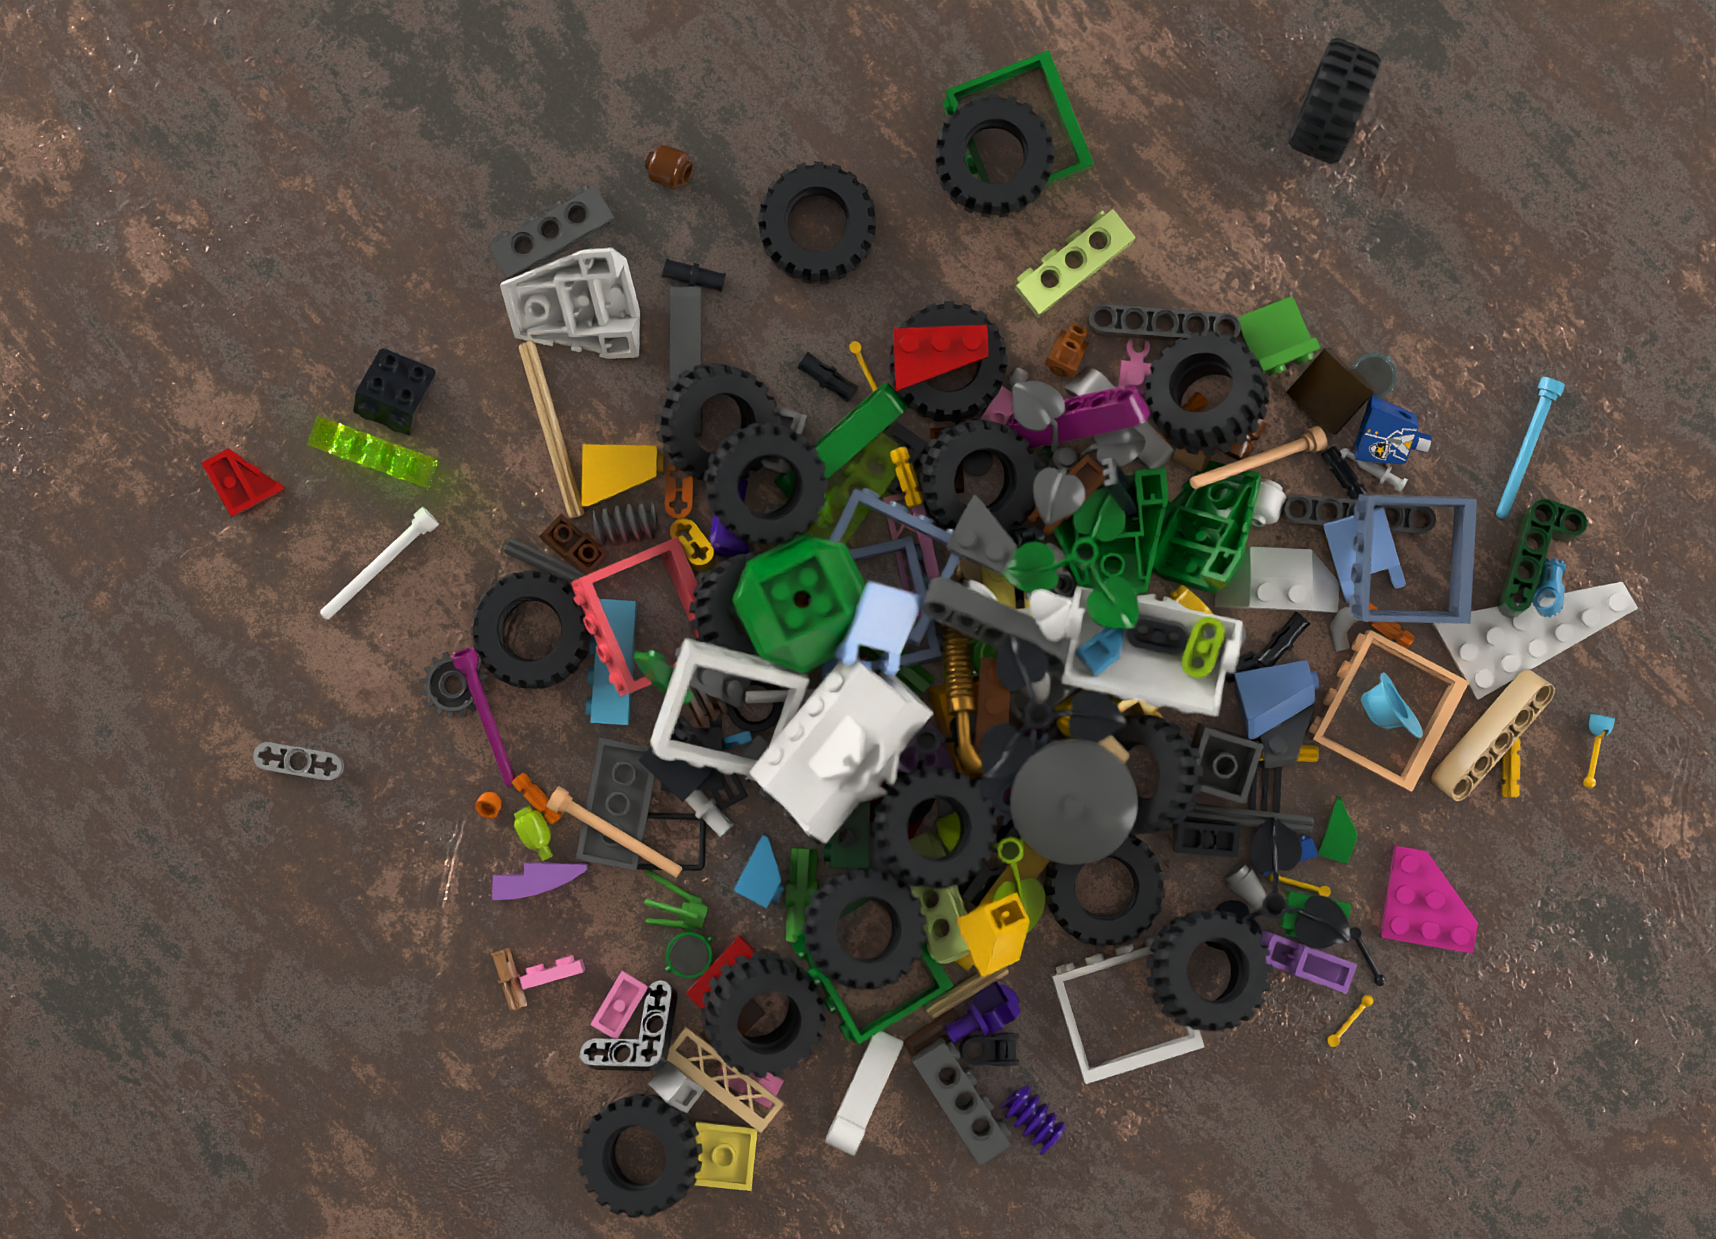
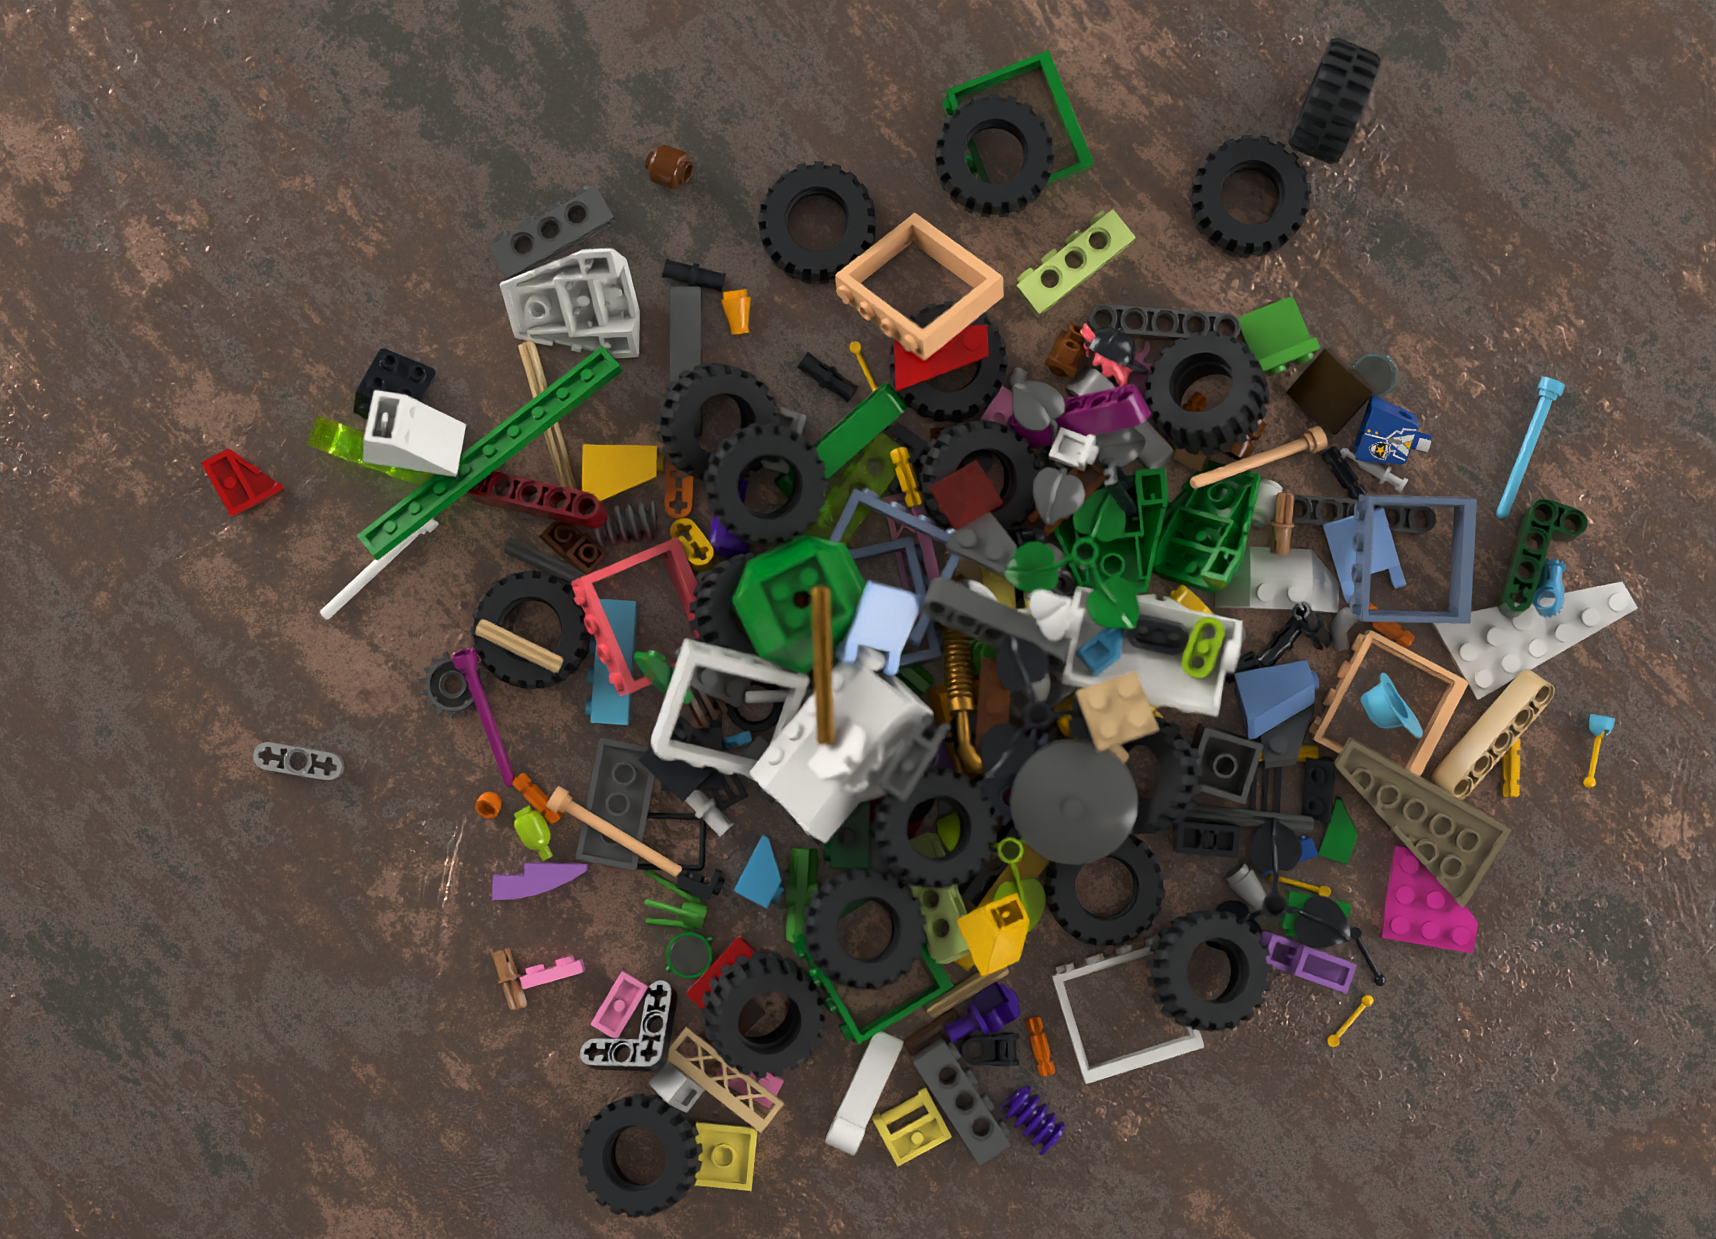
none -> green plate [357,346,623,561]
none -> white slope [363,390,466,477]
none -> dark red beam [466,471,608,529]
none -> tan axle [475,619,564,673]
none -> black bracket [675,868,725,900]
none -> light orange cone [721,289,751,335]
none -> pearl gold axle [811,587,835,745]
none -> light nougat window [835,213,1004,361]
none -> white tile [857,644,886,671]
none -> light yellow plate [871,1087,952,1167]
none -> dark grey hinge [877,712,950,802]
none -> clear red piece [929,461,1003,531]
none -> orange axle [1025,1016,1055,1077]
none -> white bracket [1049,427,1099,471]
none -> tan plate [1076,670,1158,752]
none -> black hair [1080,323,1149,386]
none -> black tyre [1189,135,1311,258]
none -> medium nougat axle [1270,492,1295,555]
none -> black pin [1292,602,1333,650]
none -> black hinge [1301,756,1336,823]
none -> dark tan wing [1334,737,1512,908]

